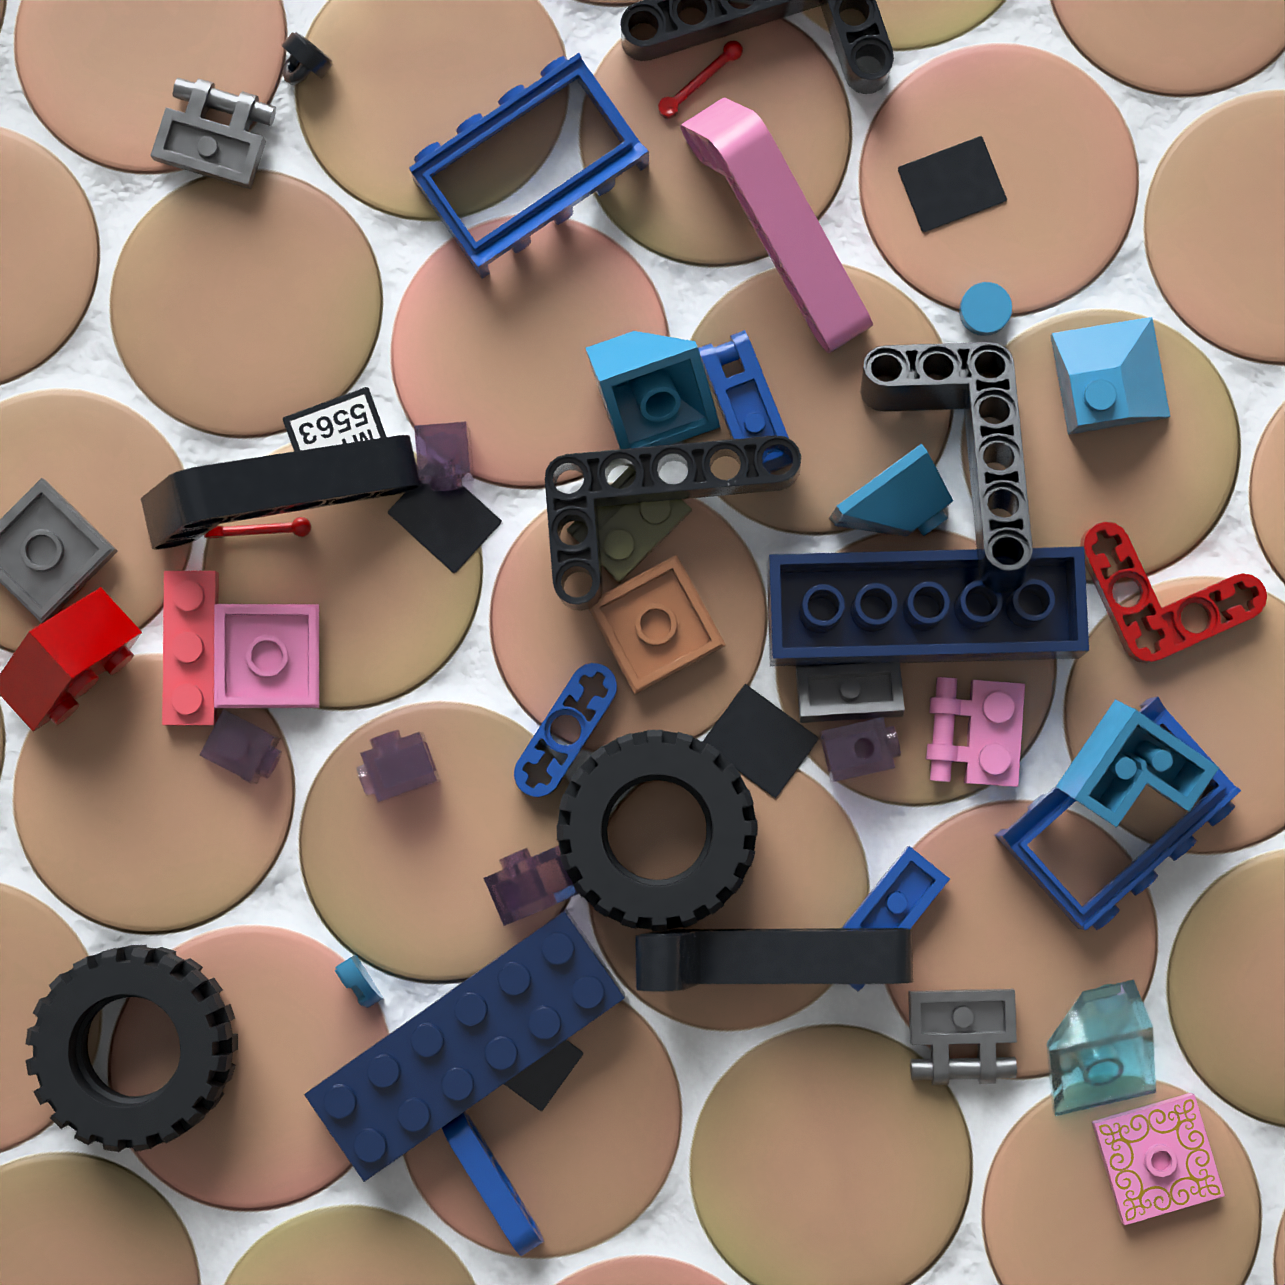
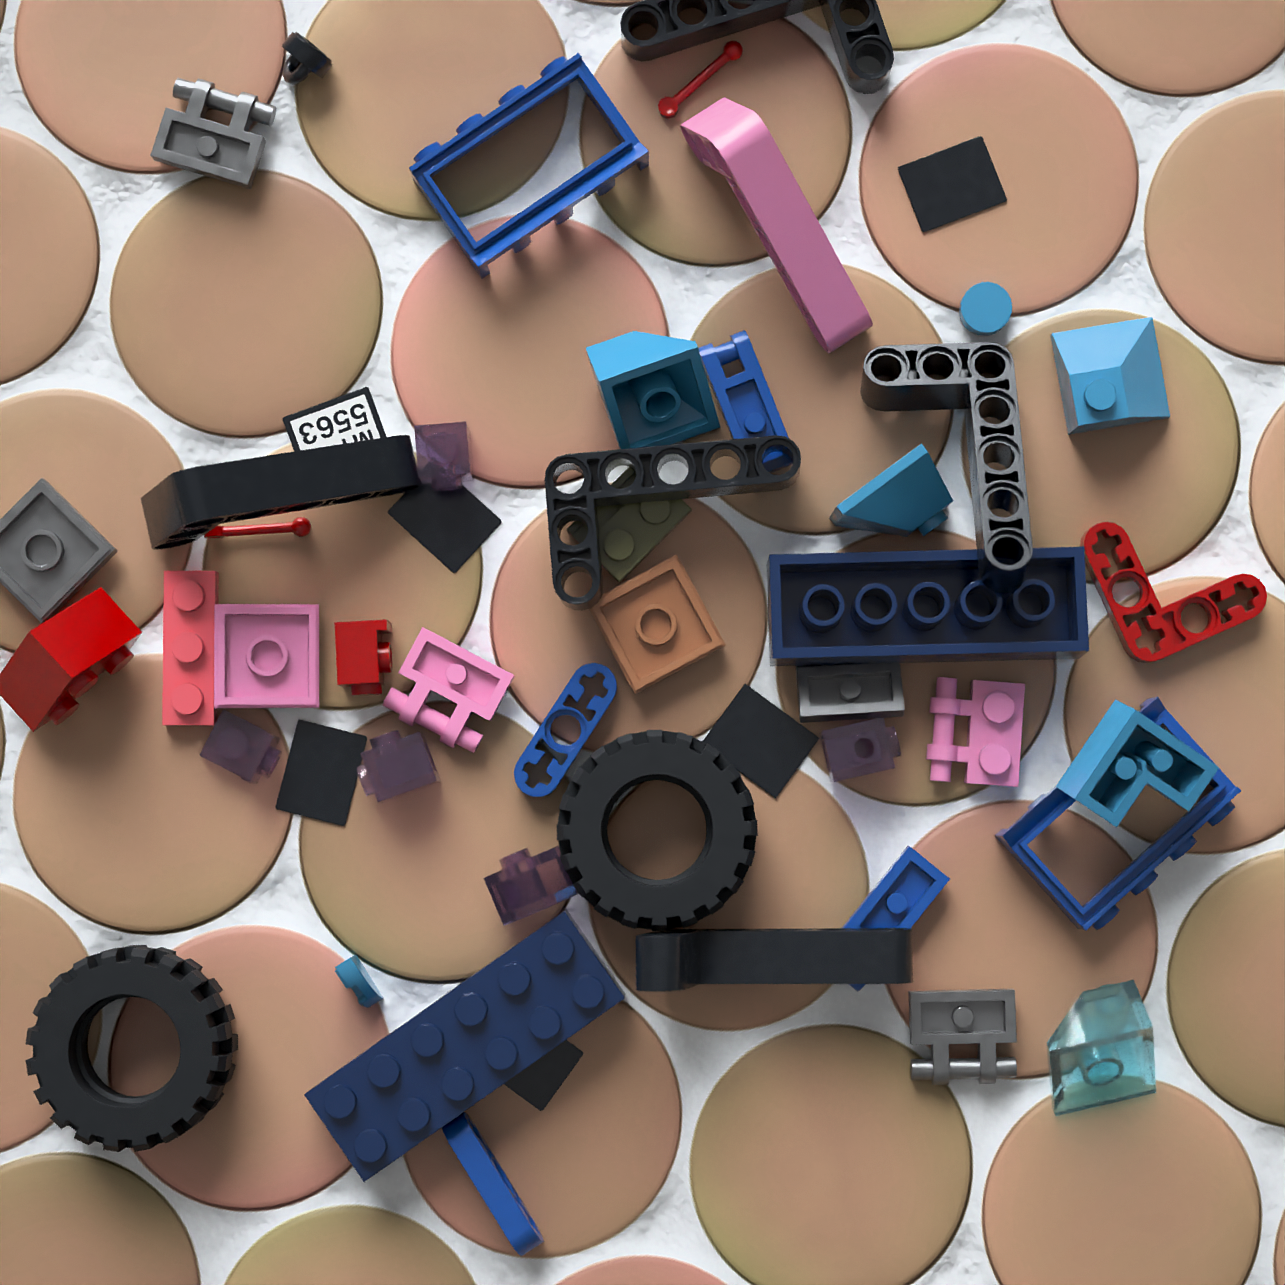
bright pink plate [1092,1093,1225,1225] -> none
none -> black sticker [275,720,367,826]
none -> red brick [334,619,393,696]
none -> bright pink plate [383,627,515,753]

